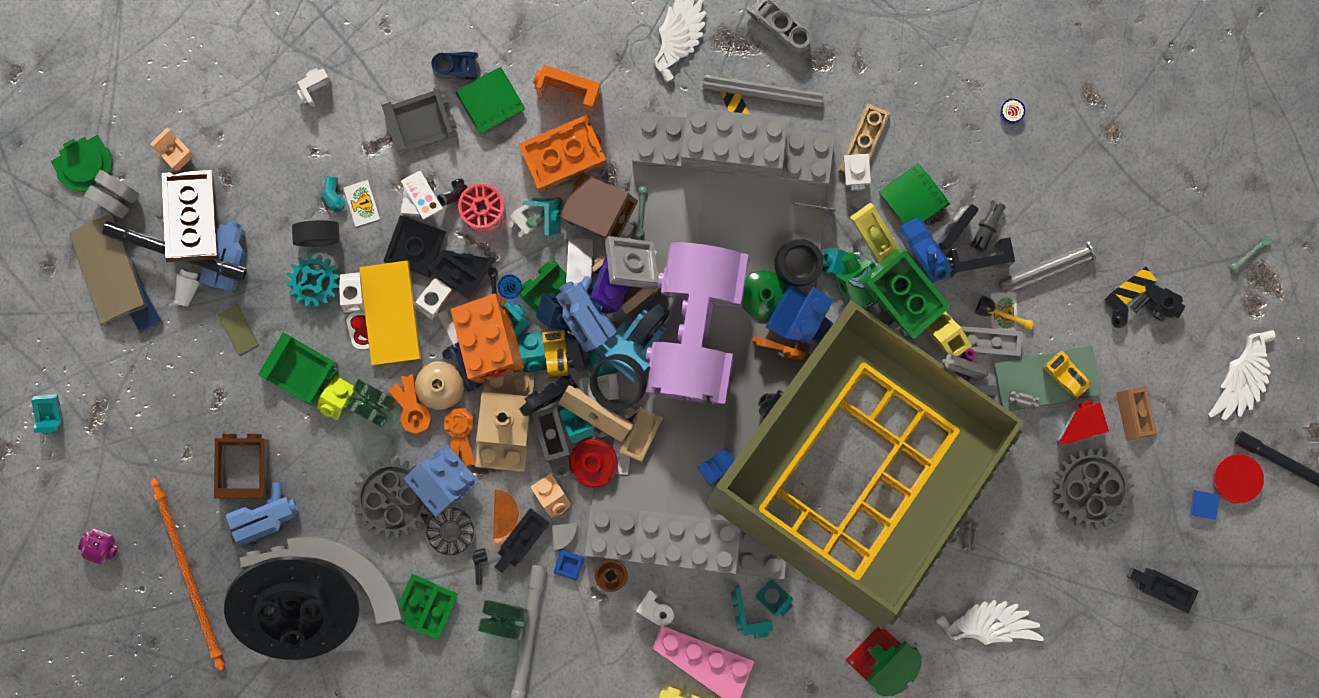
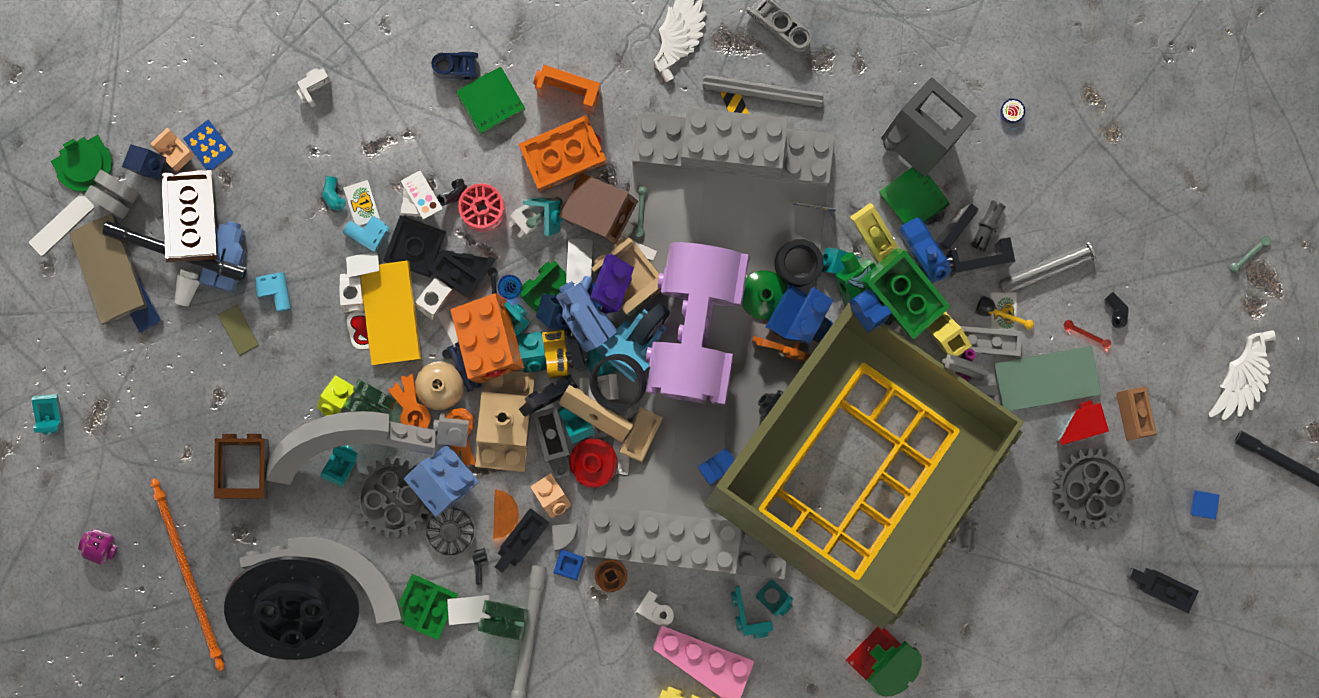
medium blue piece [226,482,299,547] -> none
green panel [258,332,338,406] -> none
teal gear [286,254,340,308] -> none
black tyre [292,220,340,247] -> none
dark grey panel [381,87,457,155] -> none
light grey tile [605,236,658,289] -> none
tan tile [838,103,890,174] -> none
white bracket [843,154,871,191] -> none
white animal [936,600,1044,646] -> none
light grey piece [1008,391,1040,410] -> none
yellow leg [1043,351,1091,399] -> none
sticker [1113,267,1157,304] -> none
black piece [1130,284,1186,322] -> none
red tile [1213,454,1264,503] -> none
none -> white sticker [29,193,94,256]
none -> dark blue brick [122,144,167,180]
none -> blue sticker [183,119,233,170]
none -> medium azure piece [255,273,291,312]
none -> light grey arch [266,411,435,485]
none -> teal bracket [321,445,358,487]
none -> medium azure piece [343,216,390,252]
none -> white sticker [346,251,379,277]
none -> light grey bracket [433,412,469,447]
none -> white sticker [447,595,490,625]
none -> blue leg [850,289,892,333]
none -> dark grey piece [881,77,977,177]
none -> clear red hinge [1063,320,1112,349]

